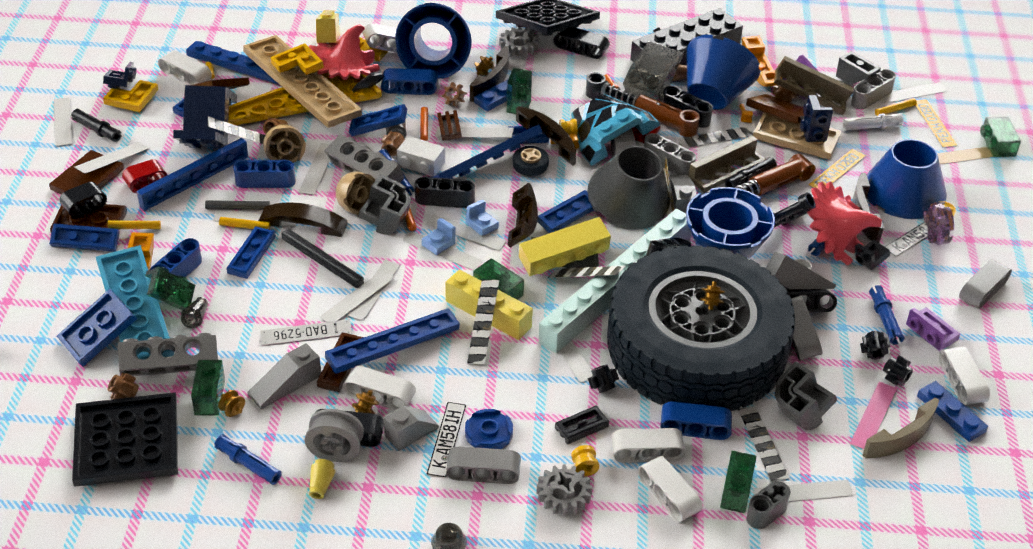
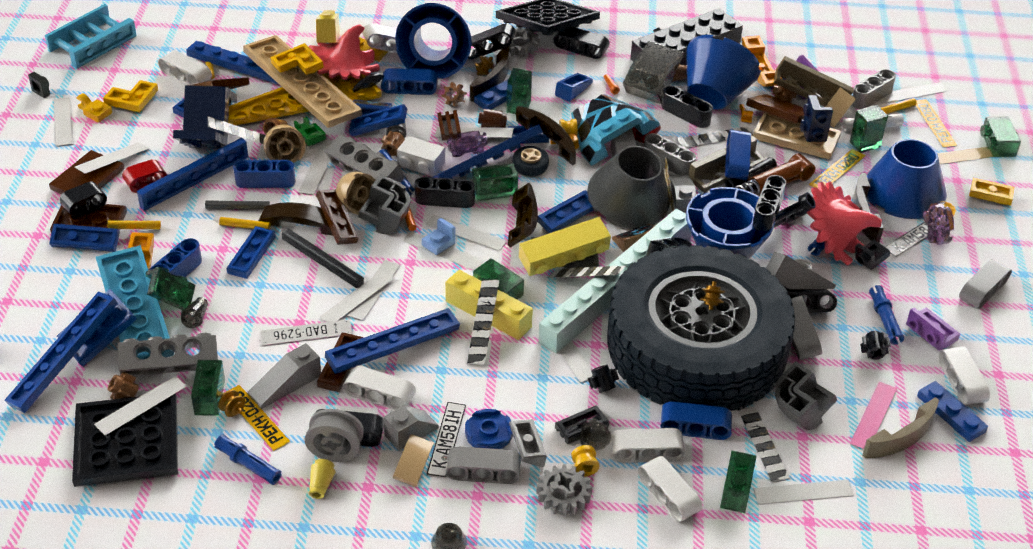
black pin [71,108,122,142] -> none
dark blue bracket [103,61,137,89] -> none
pearl gold wheel [352,390,379,414] -> none
orange piece [420,107,428,141] -> none
light blue bracket [466,199,499,236] -> none
dark orange piece [585,72,700,137] -> none
dark grey beam [746,481,791,529] -> none
dark grey slope [835,51,881,85] -> none
black gear [883,355,913,385] -> none
none -> blue plate [4,291,118,413]
none -> pearl dark grey plate [28,71,50,98]
none -> medium azure fence [45,4,137,69]
none -> yellow plate [76,93,113,123]
none -> white sticker [94,376,187,435]
none -> yellow sticker [223,385,290,451]
none -> green plate [294,117,326,146]
none -> reddish brown tile [316,189,359,245]
none -> blue slope [353,100,393,115]
none -> tan slope [393,434,434,487]
none -> clear purple plate [447,131,488,157]
none -> black beam [468,23,515,60]
none -> clear green brick [472,163,518,201]
none -> reddish brown brick [478,108,508,128]
none -> light grey slope [509,419,547,467]
none -> blue slope [555,73,593,102]
none -> clear smoke cone [580,418,611,451]
none -> slope [612,224,656,252]
none -> blue beam [725,129,751,181]
none -> black beam [752,175,786,232]
none -> tan slope [825,87,856,128]
none -> clear green brick [849,105,888,153]
none -> yellow plate [969,177,1015,206]

